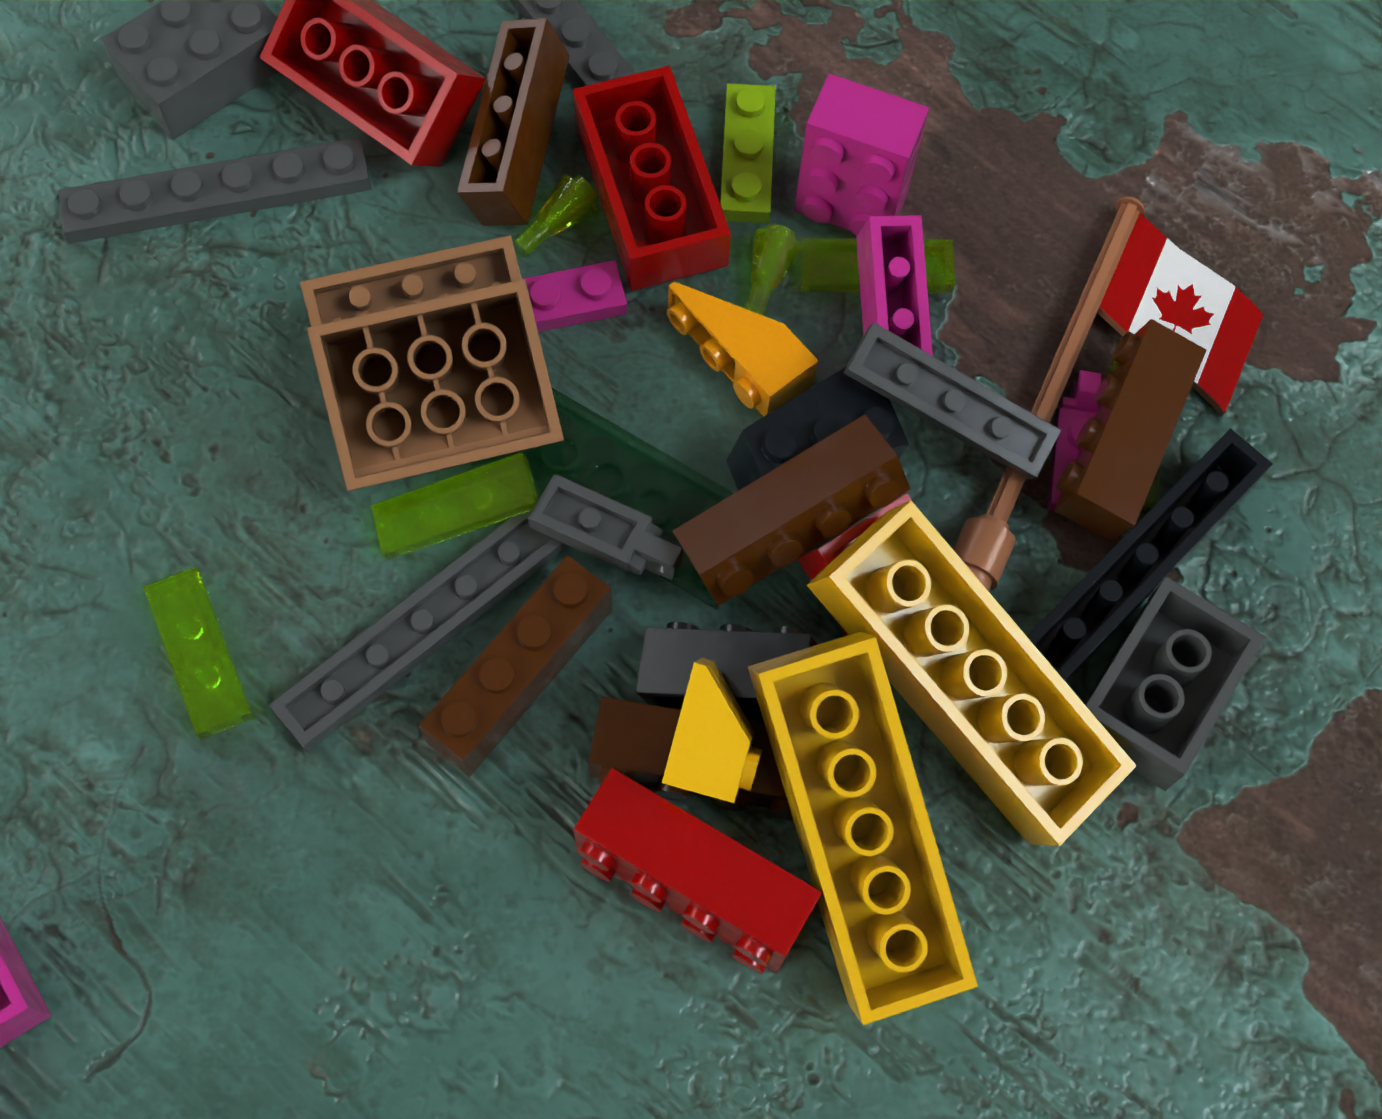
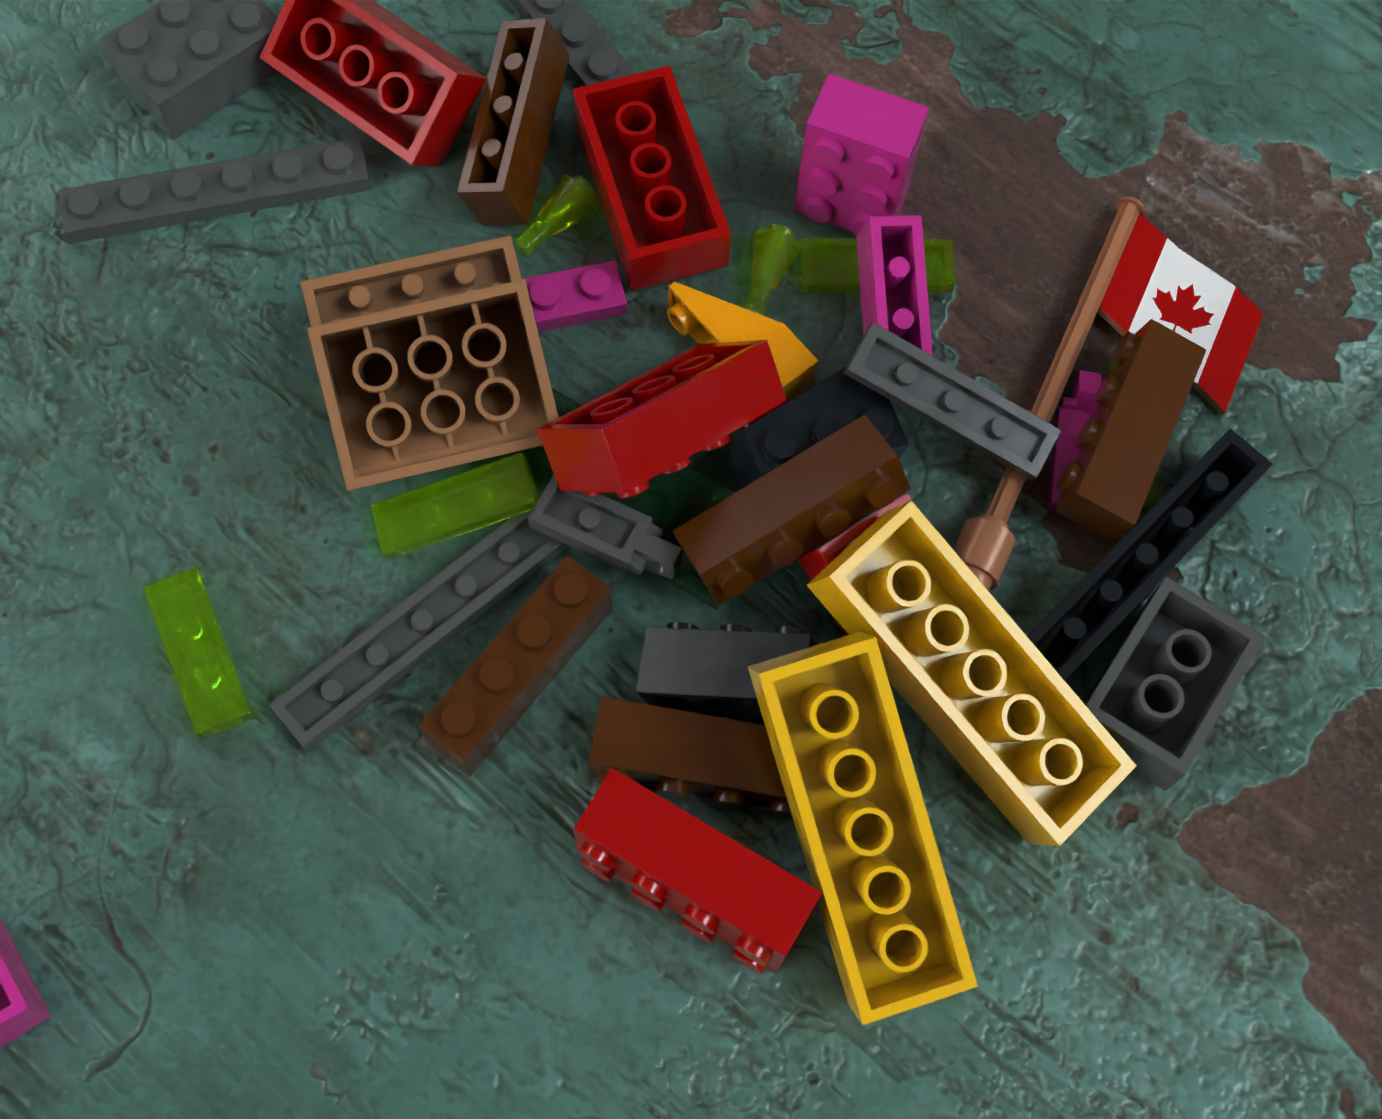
yellow slope [662,657,762,803] -> none
lime plate [720,83,776,224] -> none
none -> red brick [537,340,787,498]

